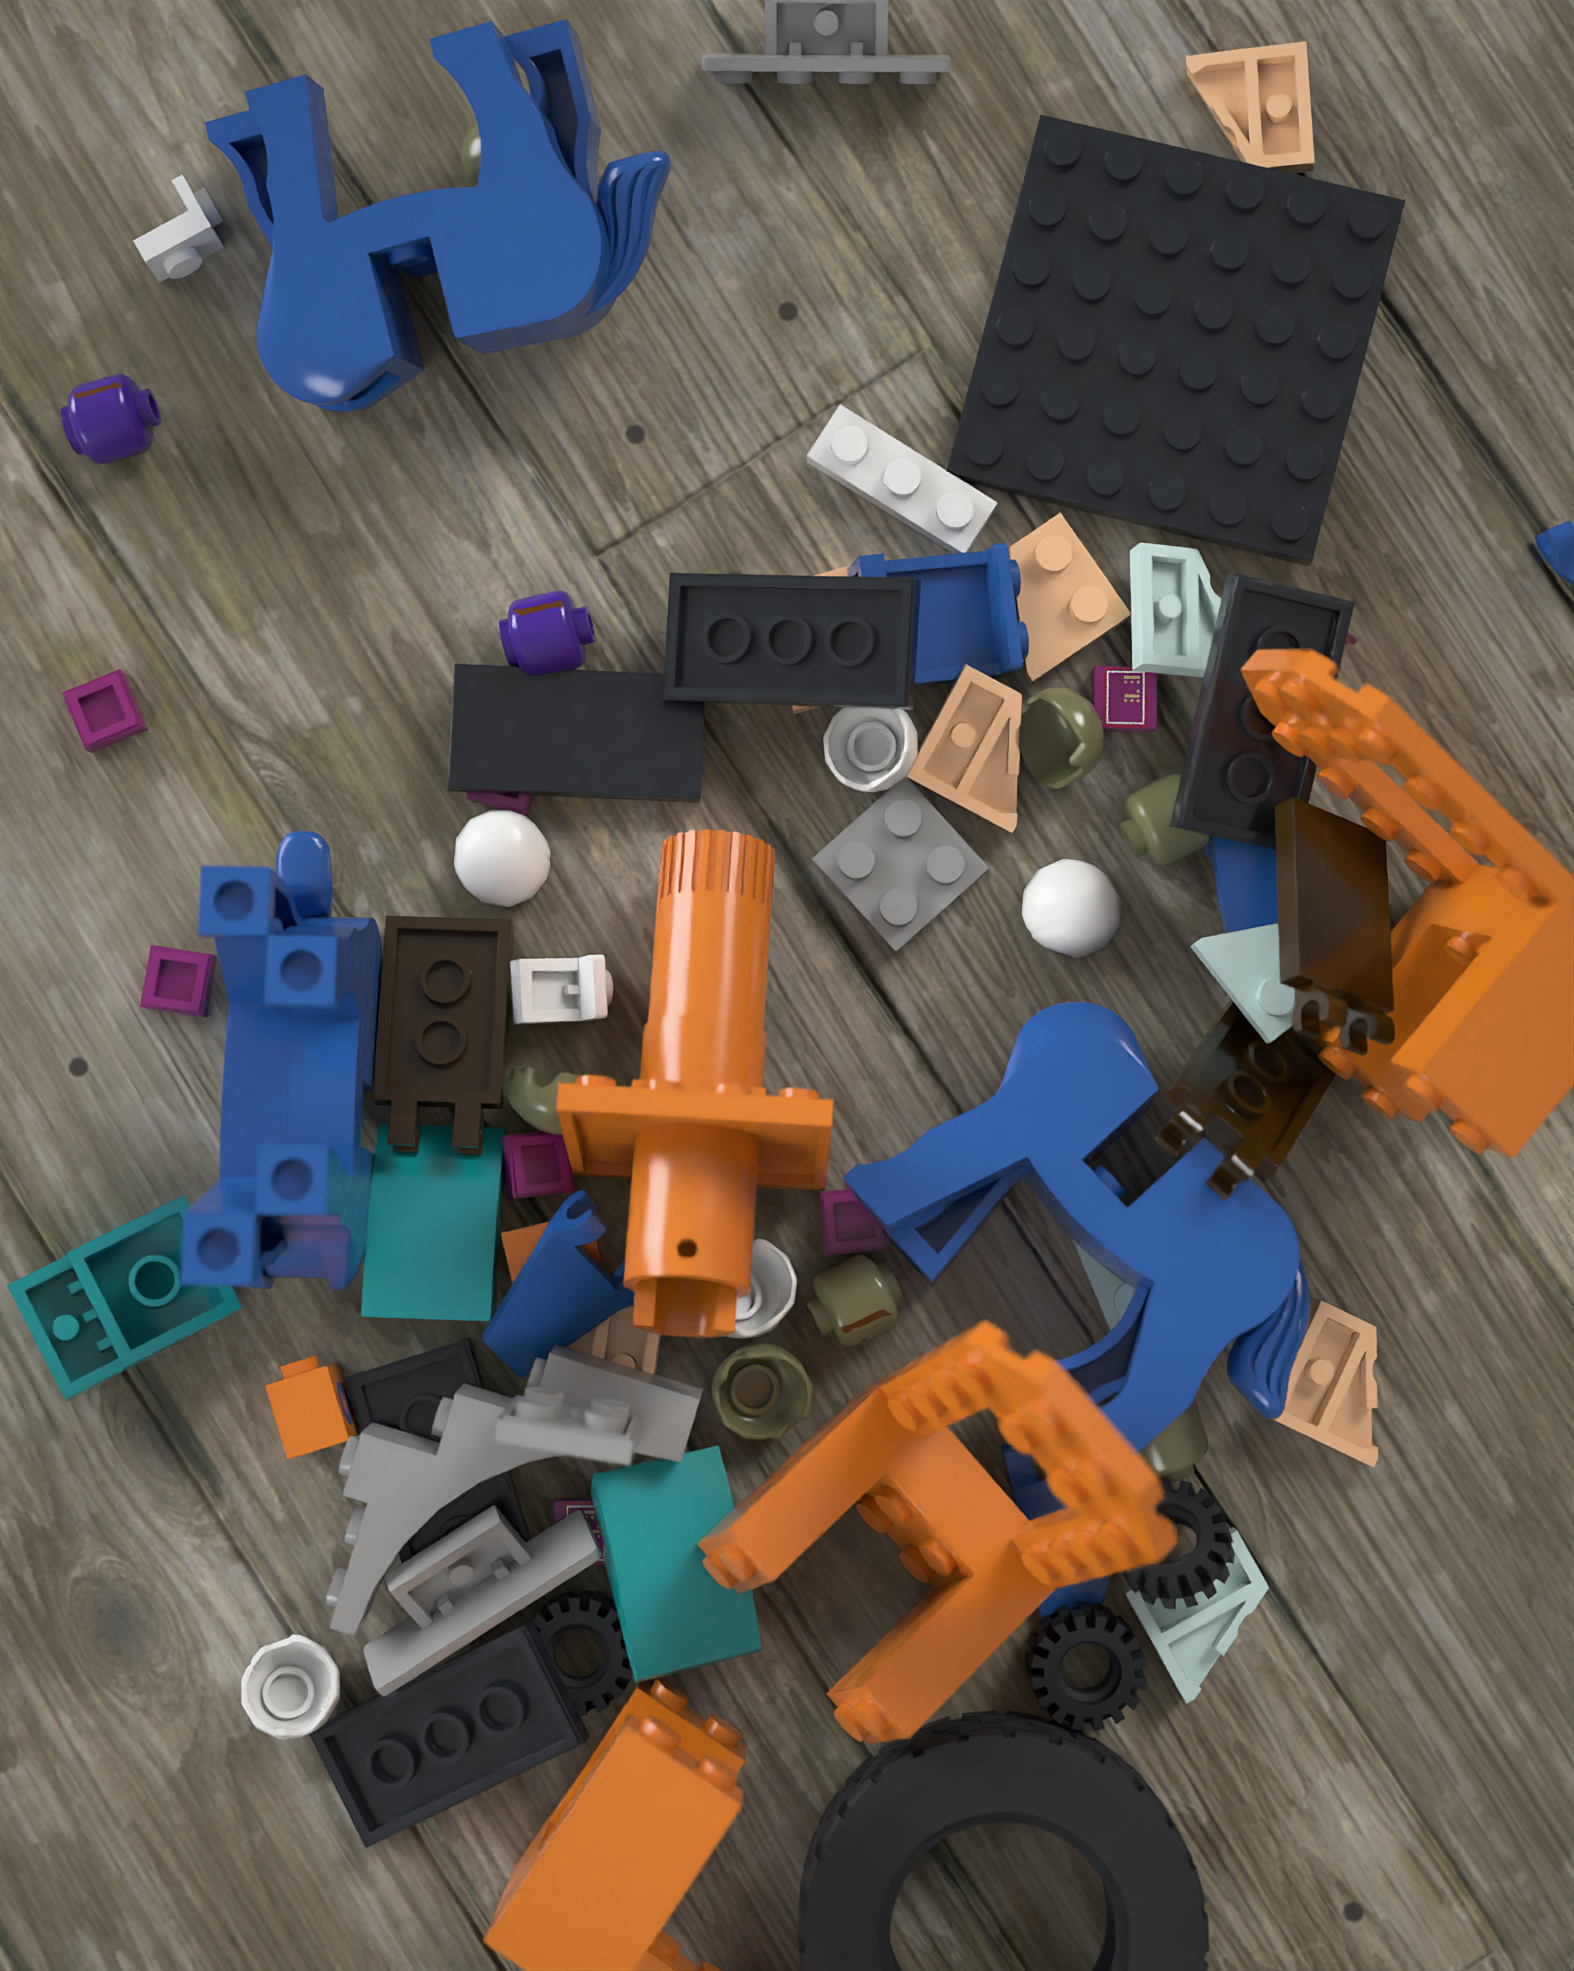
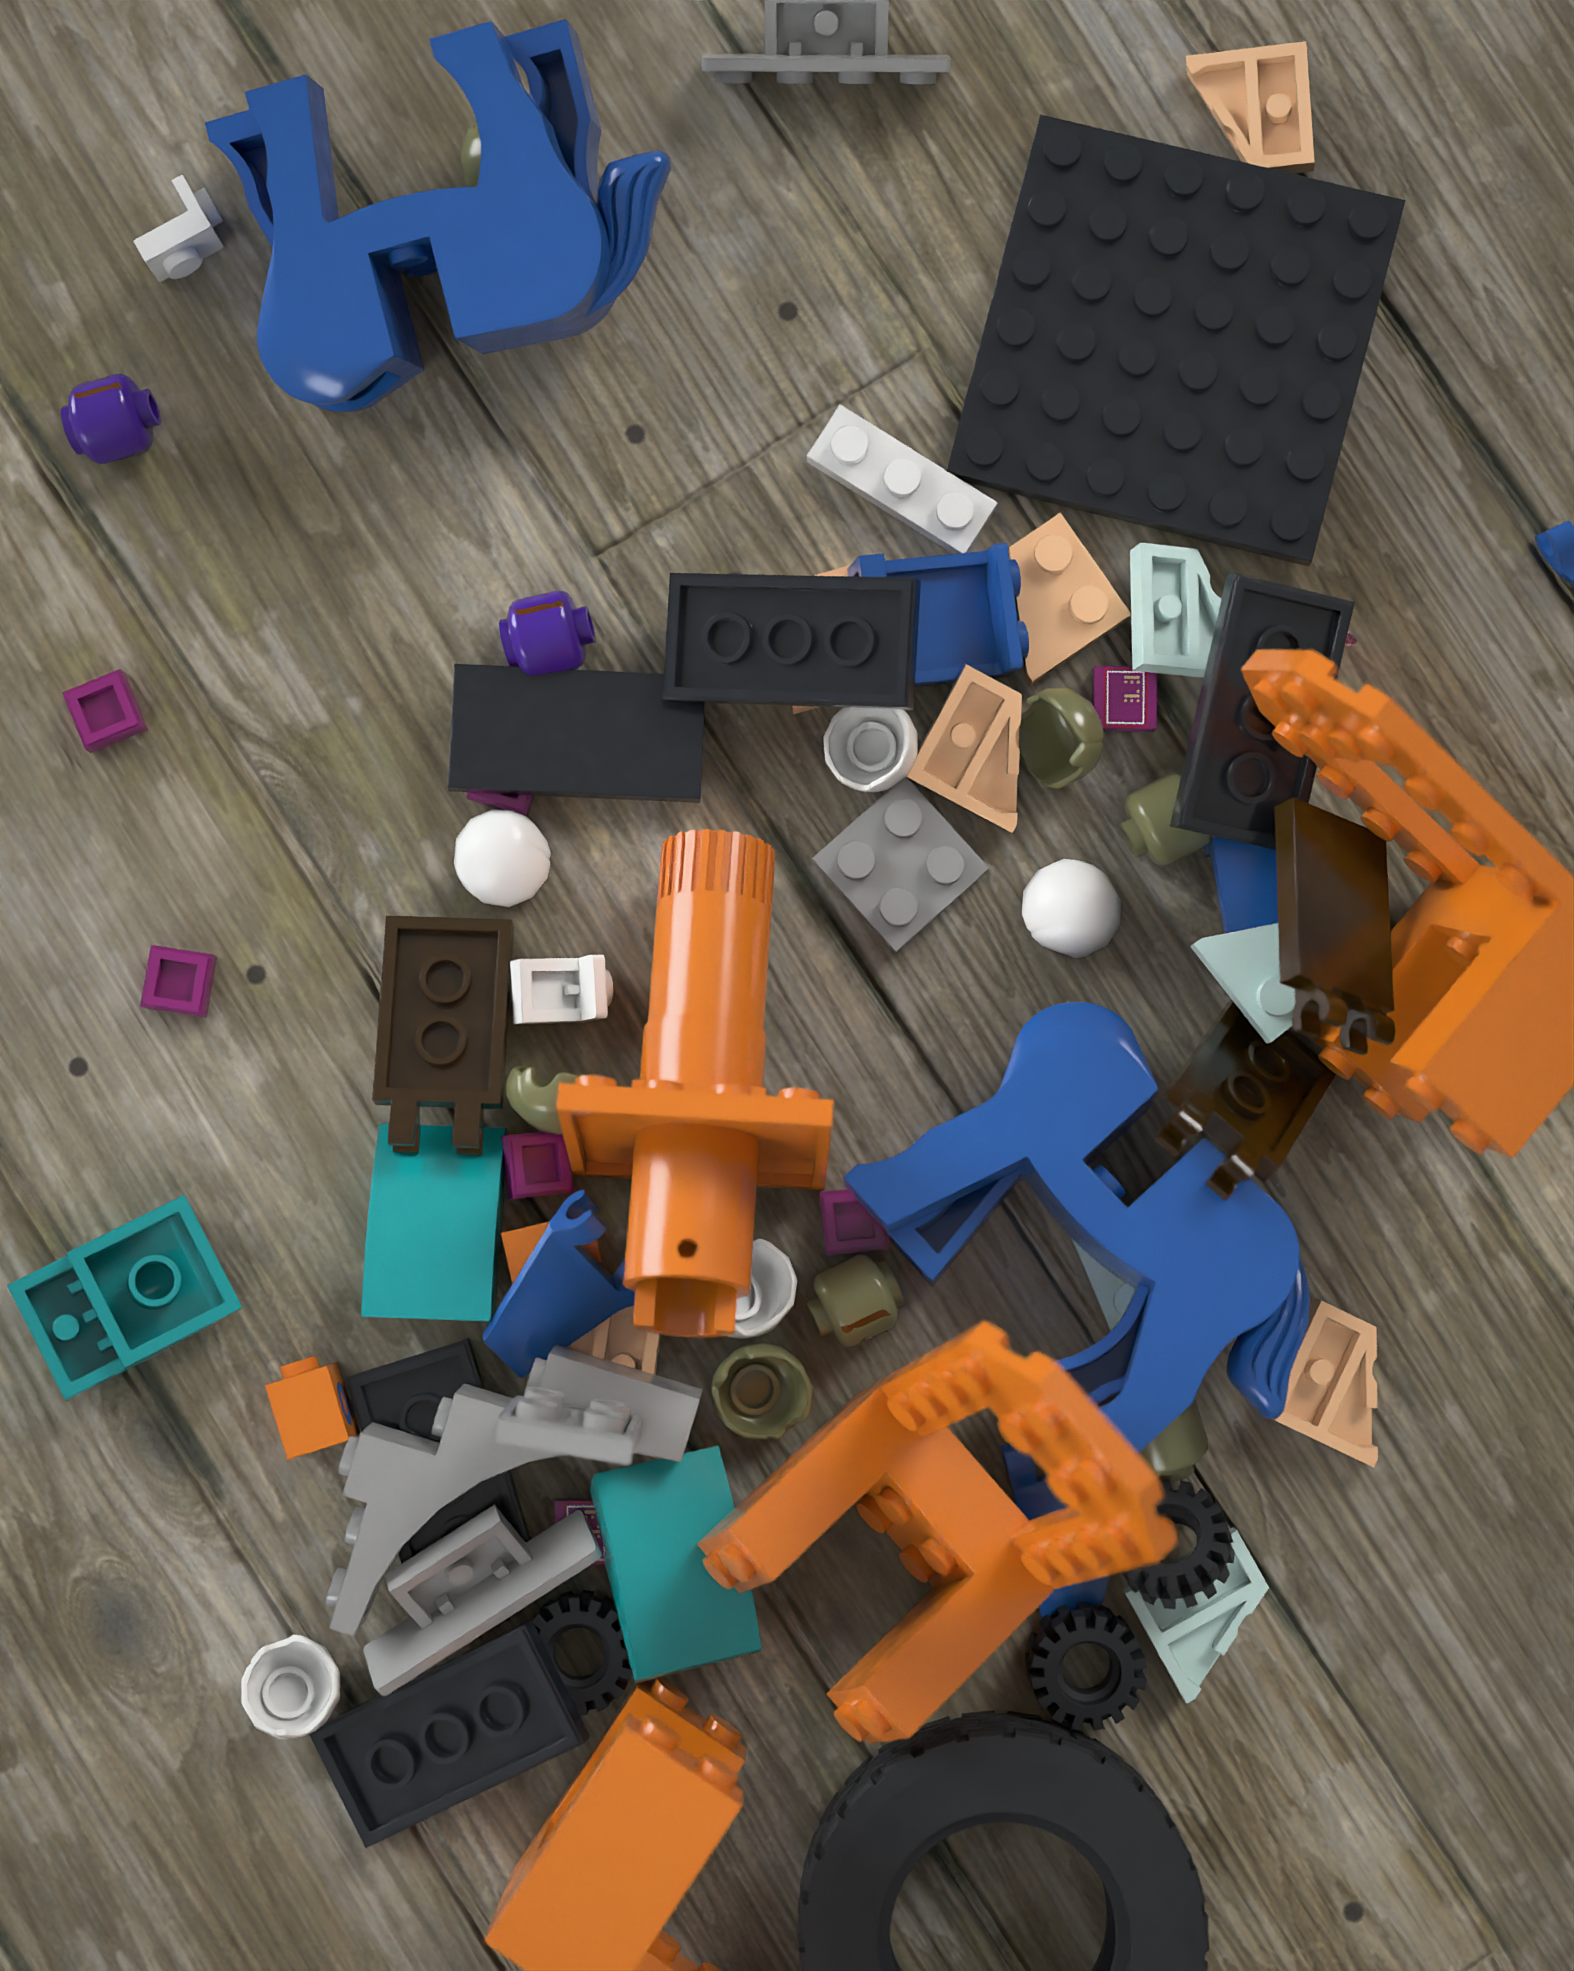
blue animal [181,831,383,1290] -> none

